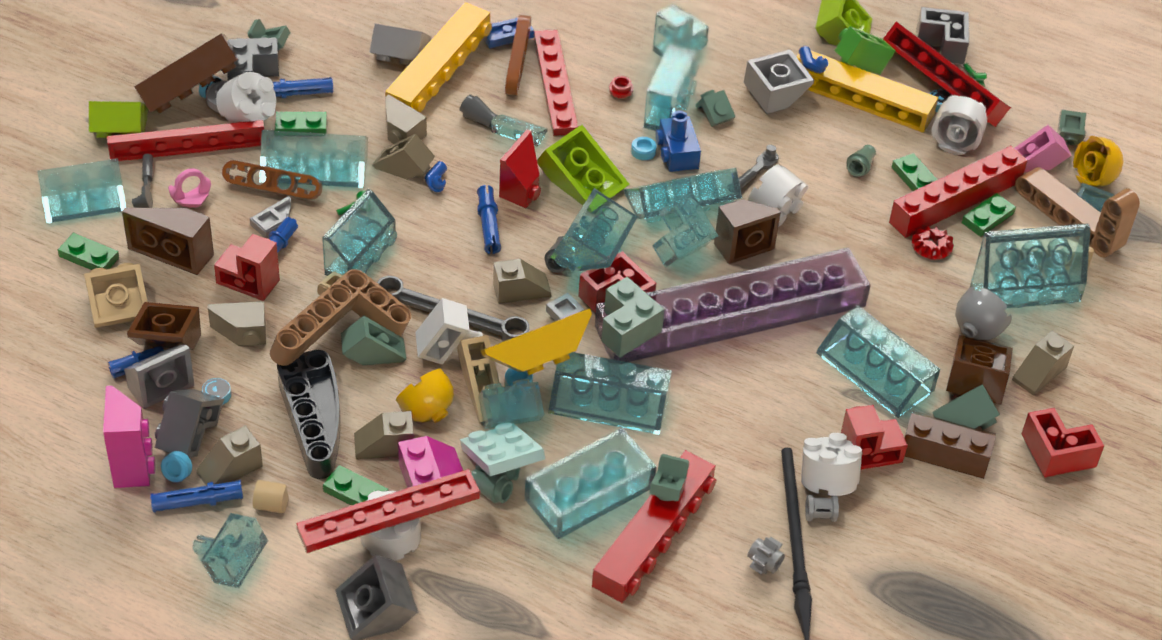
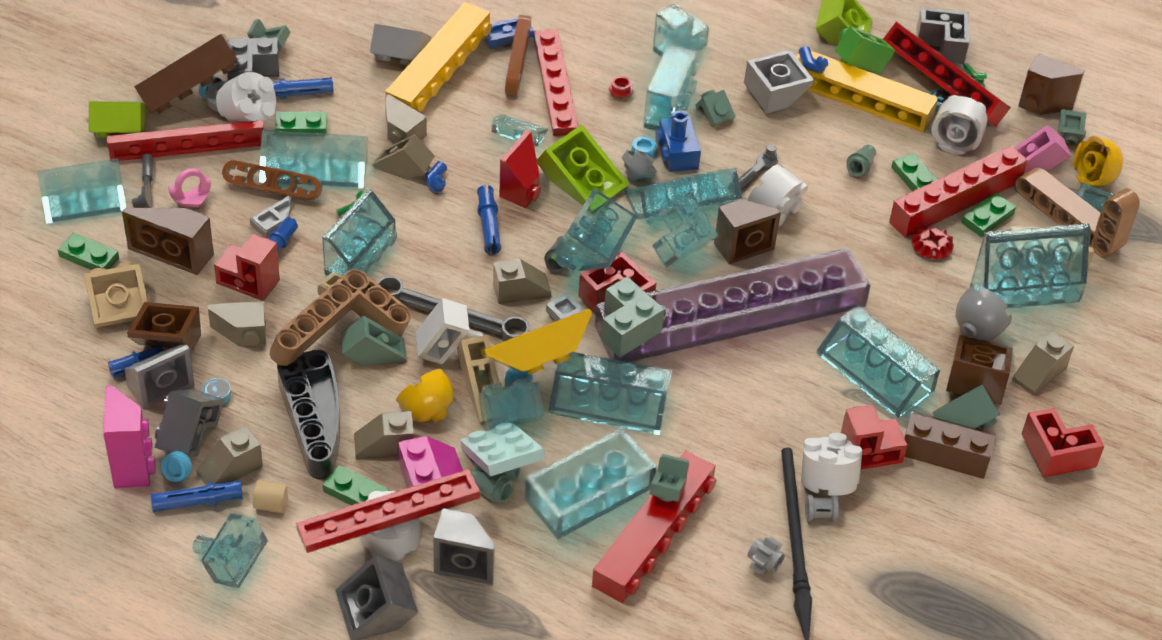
dark grey cone [460,94,498,128] -> none
none -> flat silver slope [433,508,495,585]
none -> light grey plate [622,150,657,181]
none -> reddish brown slope [1018,53,1085,115]

